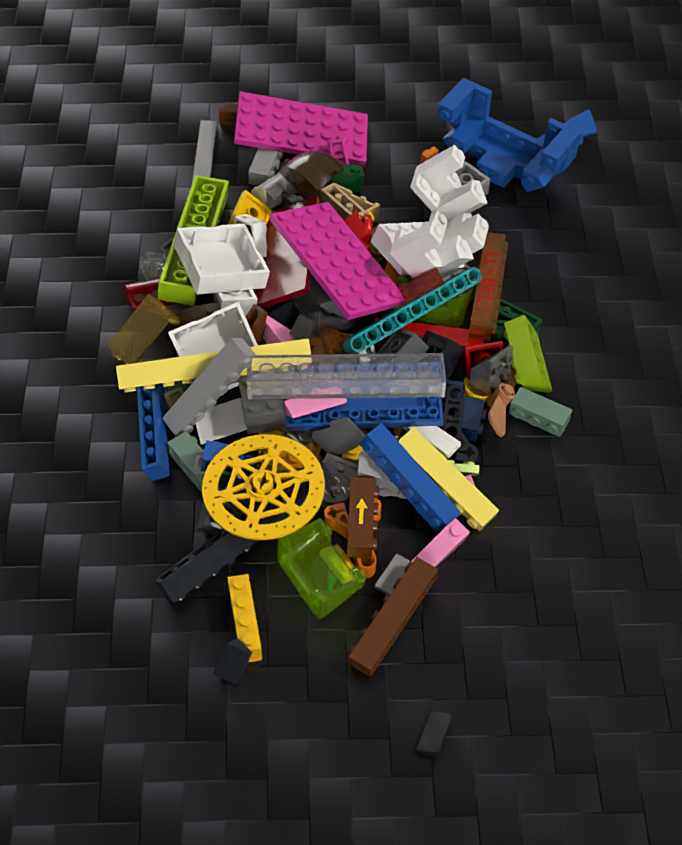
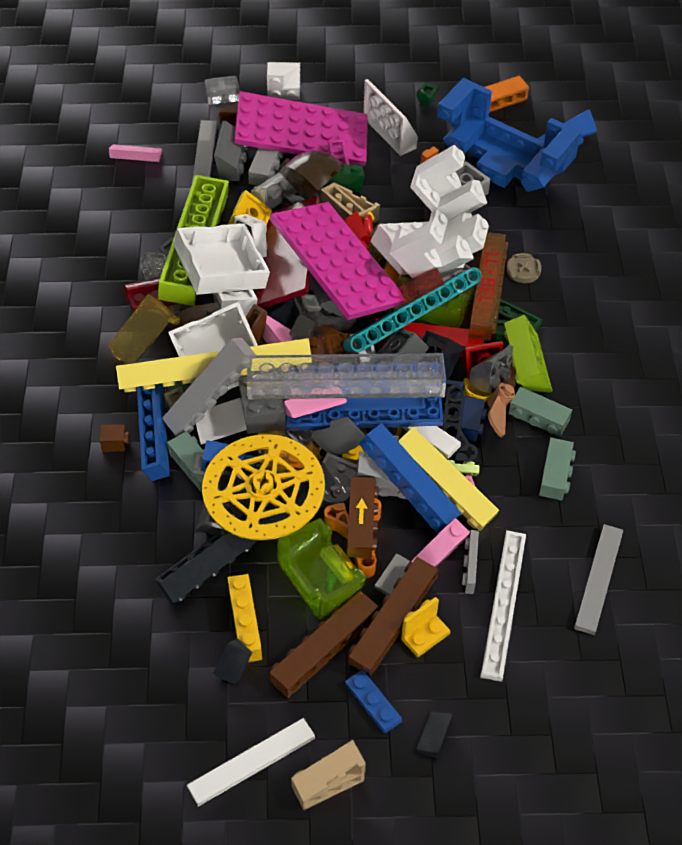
none -> reddish brown brick [100,425,130,452]
none -> bright pink slope [109,145,162,162]
none -> white tile [187,718,315,807]
none -> clear brick [205,76,240,105]
none -> dark grey slope [214,121,249,181]
none -> white slope [267,62,300,101]
none -> reddish brown brick [270,591,378,698]
none -> tan wedge [291,740,366,810]
none -> white tile [298,294,322,312]
none -> blue plate [345,670,402,734]
none -> white slope [364,79,418,156]
none -> yellow bracket [401,597,450,658]
none -> dark green plate [416,82,439,106]
none -> light grey plate [462,530,479,594]
none -> white tile [481,530,526,682]
none -> orange brick [485,76,529,112]
none -> dark tan tile [506,253,542,283]
none -> sand green brick [539,438,576,500]
none -> light grey tile [574,524,623,635]

